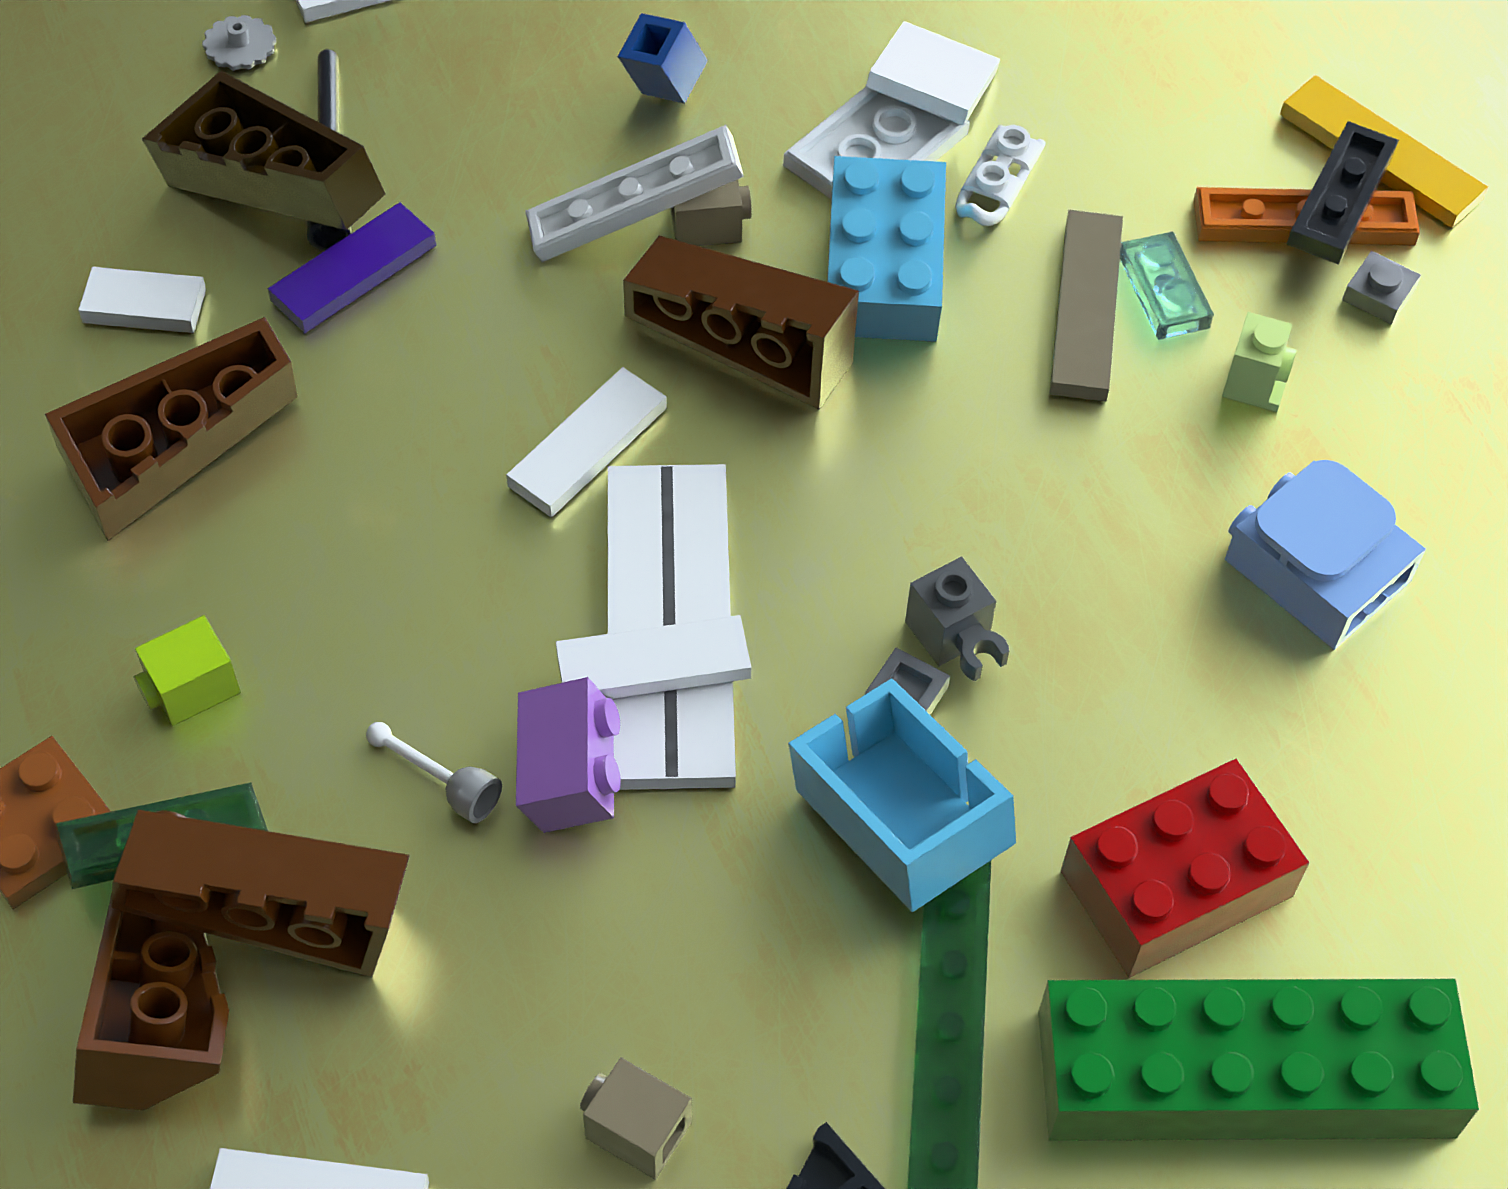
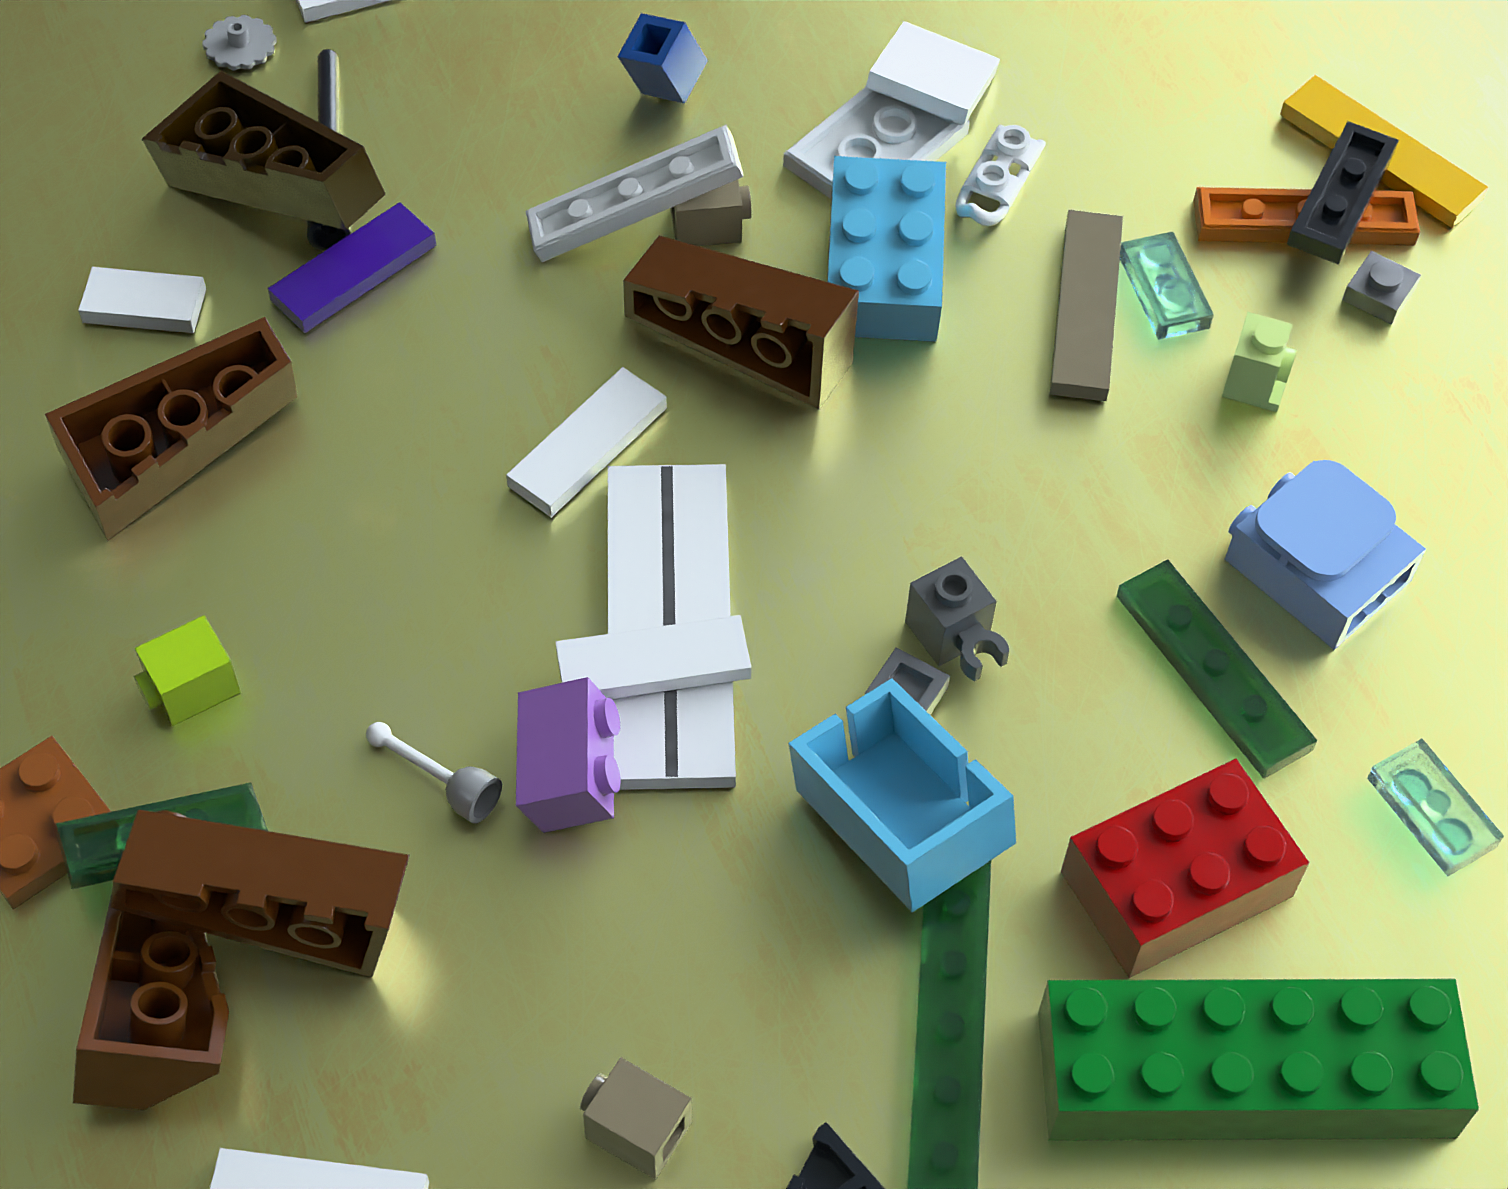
none -> clear green tile [1116,559,1318,779]
none -> clear light blue plate [1367,738,1504,877]

